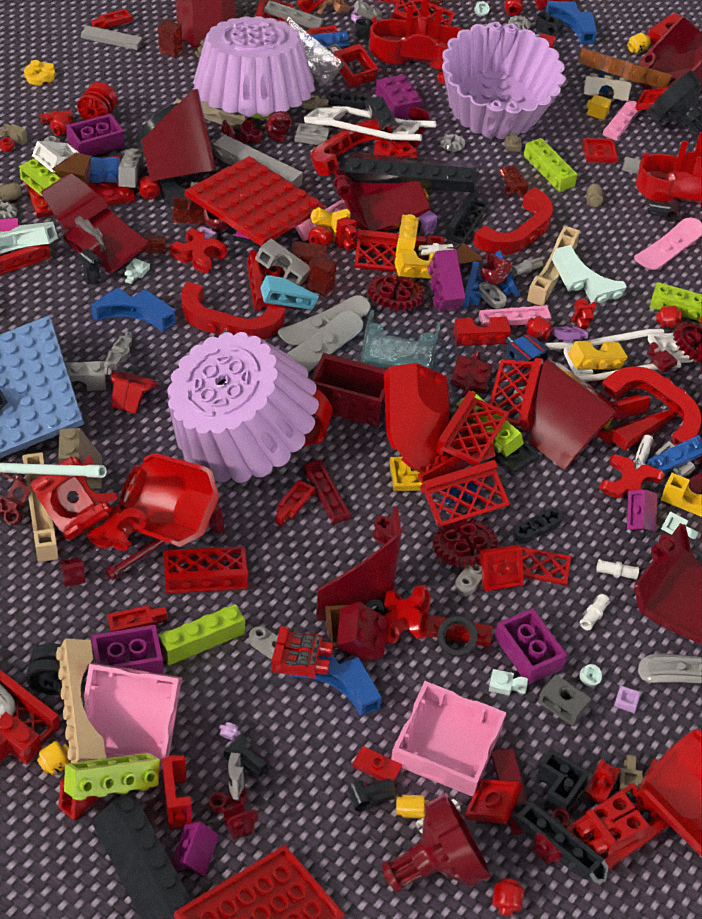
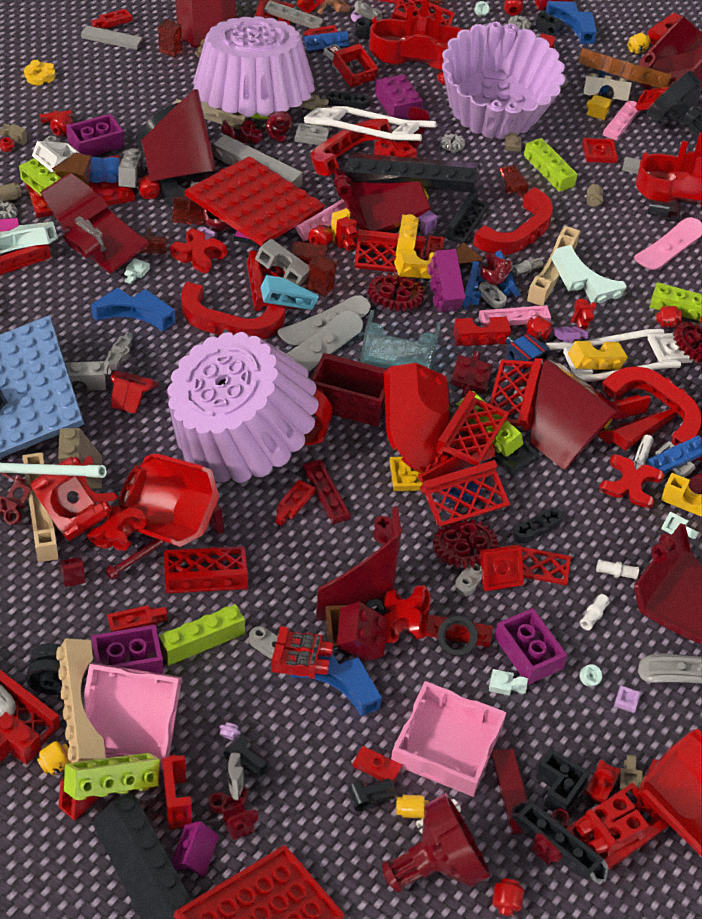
red wheel [77,82,118,120] -> none
black piece [79,249,102,285] -> none
clear plate [285,17,344,88] -> none
yellow brick [311,207,332,229] -> none
black arch [365,95,396,130] -> none
white pin [418,243,454,256] -> none
red tile [465,779,523,824] -> none
dark grey brick [538,674,591,727] -> none
magenta panel [627,490,657,532] -> none
dark red plate [647,342,678,373] -> none

